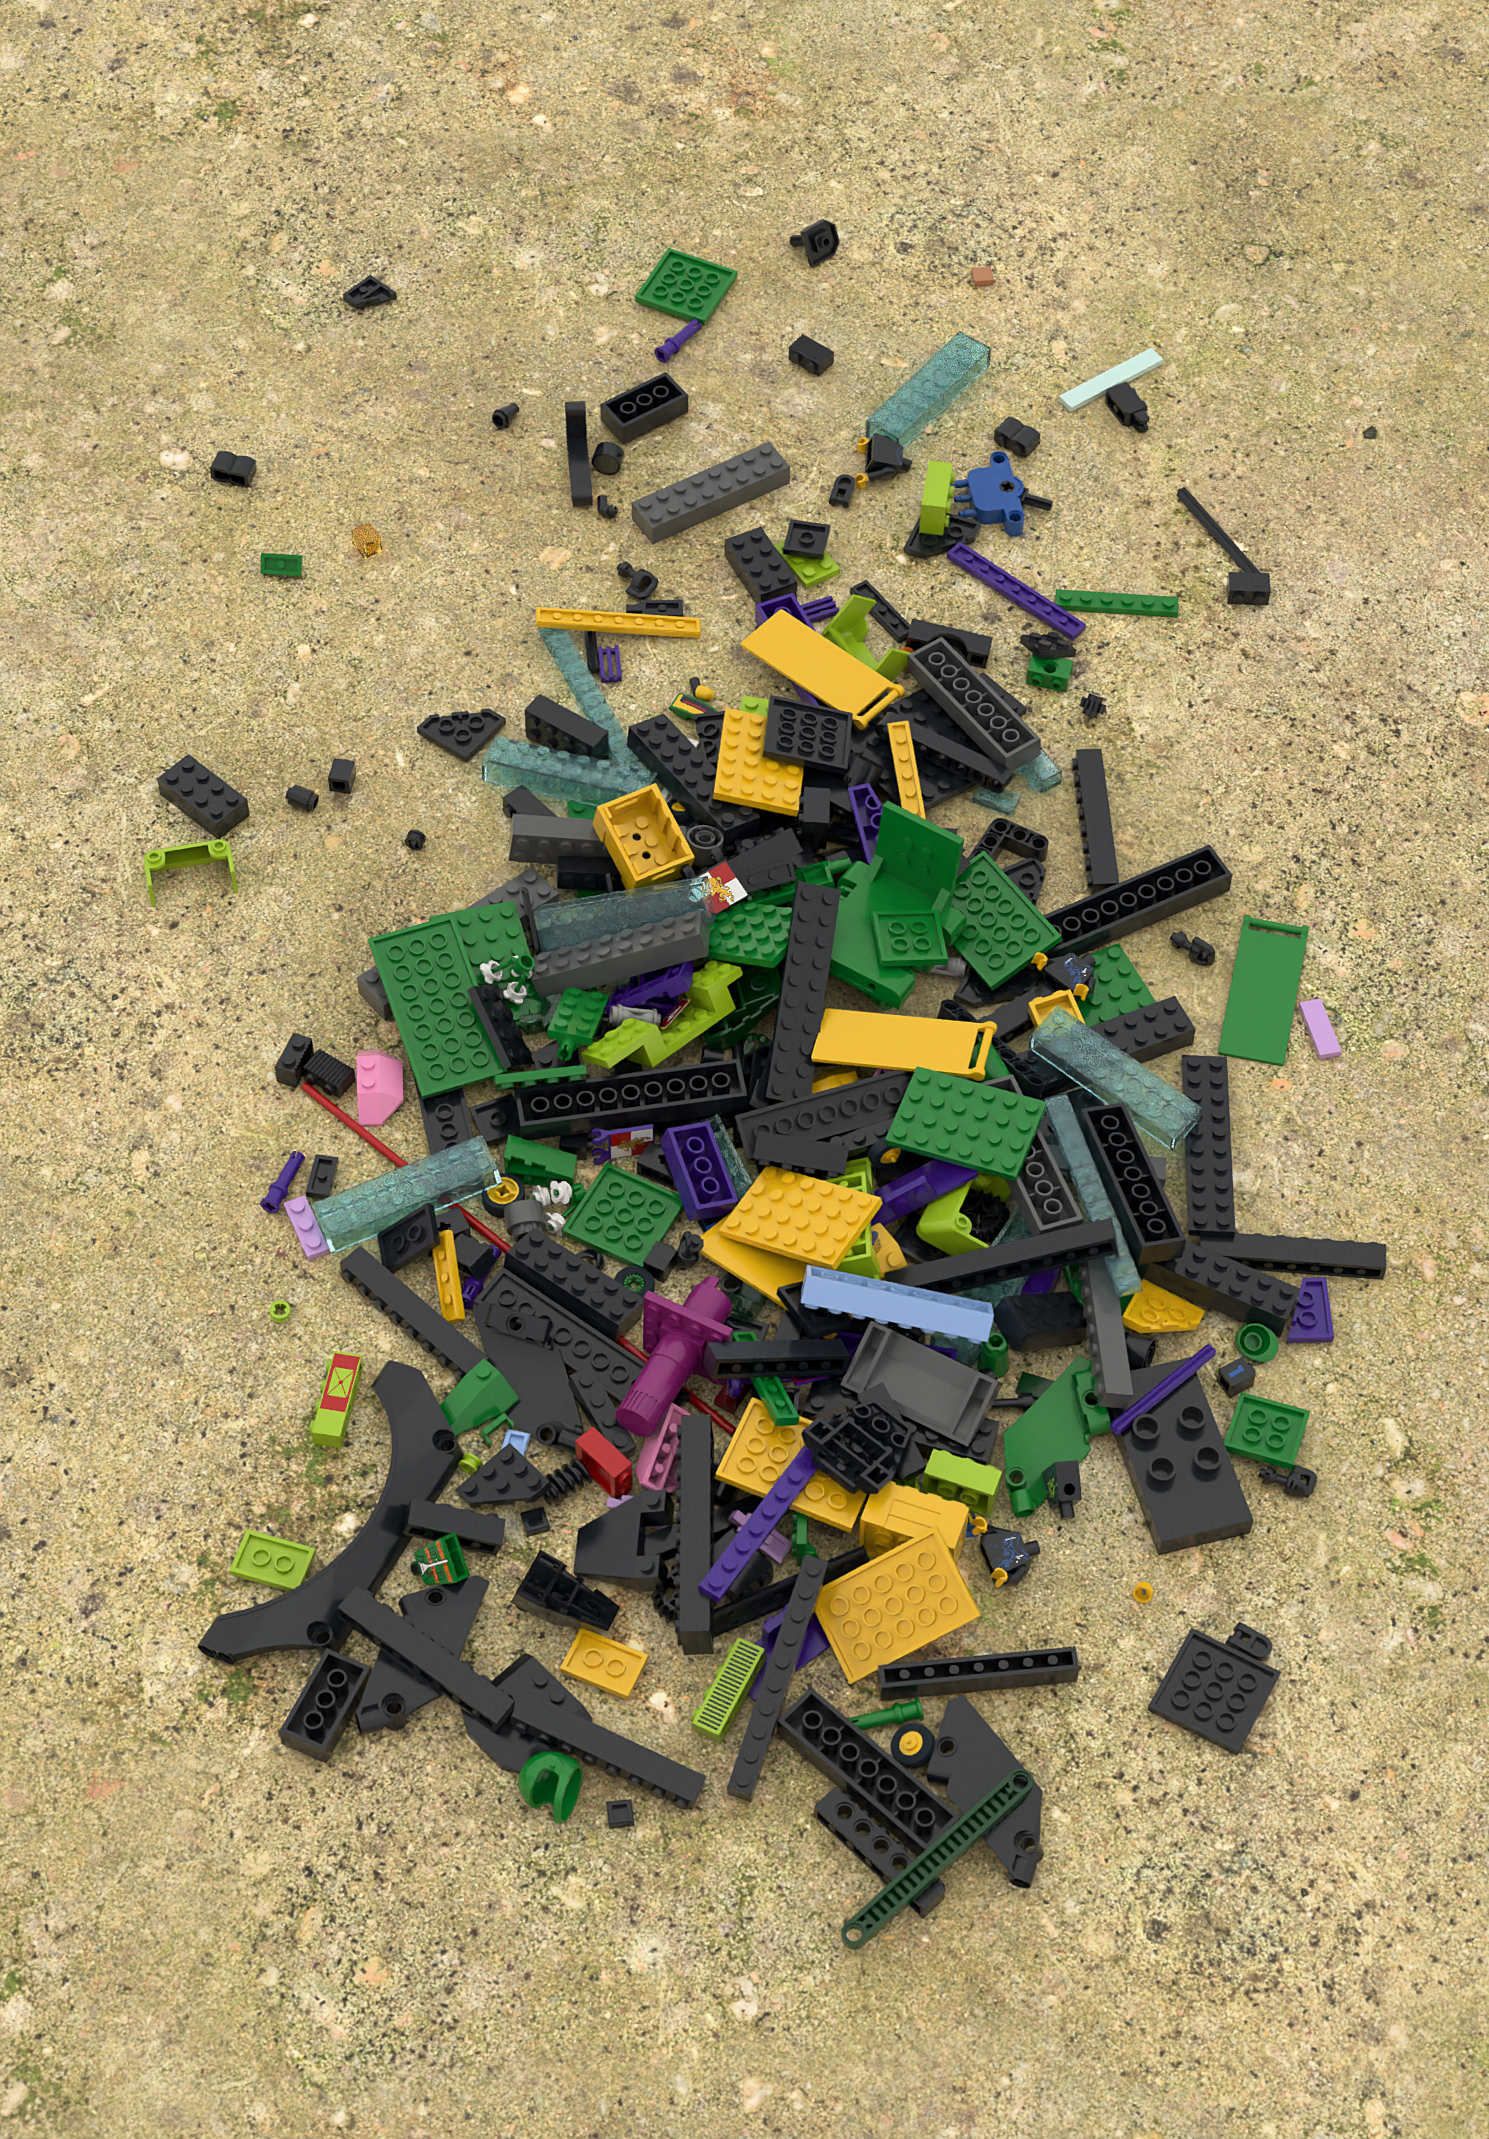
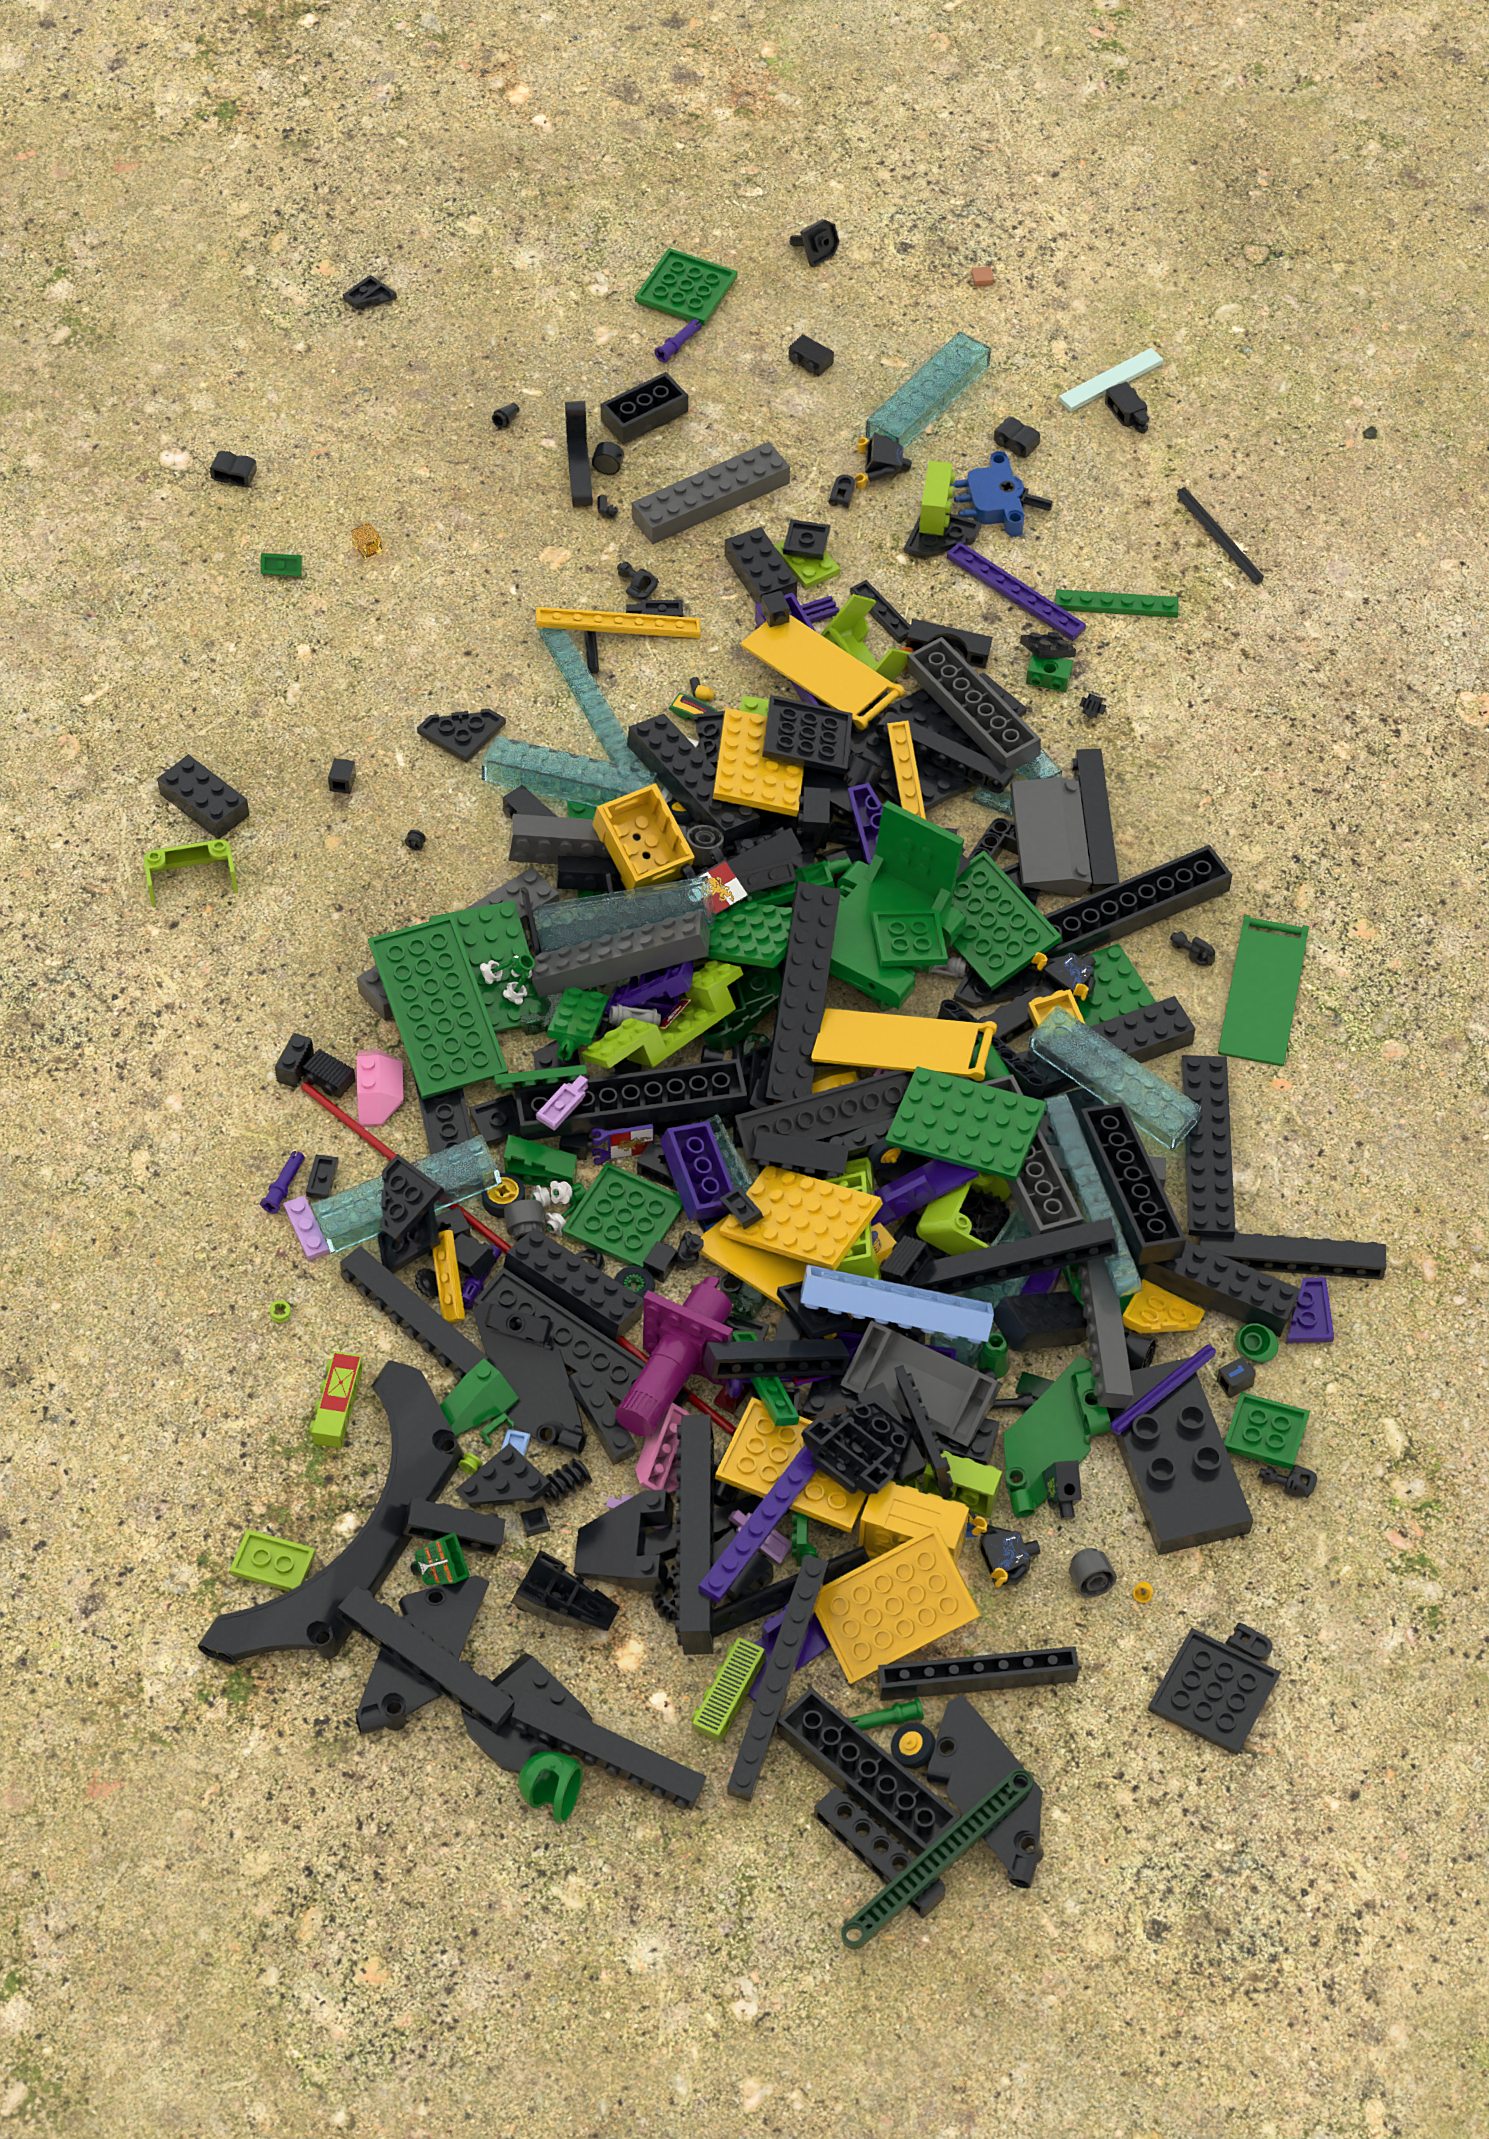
black brick [279,1648,372,1763] -> none
black brick [286,784,319,811] -> none
black plate [467,985,535,1070] -> none
black brick [525,694,609,774] -> none
yellow plate [560,1628,649,1700] -> none
red window [575,1427,633,1499] -> none
dark purple tile [598,645,622,683] -> none
black tile [606,1799,634,1829] -> none
black brick [1226,572,1271,605] -> none
lavender tile [1299,998,1341,1060] -> none
none -> black plate [380,1154,445,1243]
none -> black piece [415,1268,439,1298]
none -> lavender hinge [536,1075,588,1131]
none -> black plate [720,1186,764,1230]
none -> black brick [761,591,790,627]
none -> black brick [879,1235,931,1286]
none -> black wing [894,1365,954,1500]
none -> dark grey slope [1010,777,1092,898]
none -> dark grey piece [1069,1548,1117,1597]

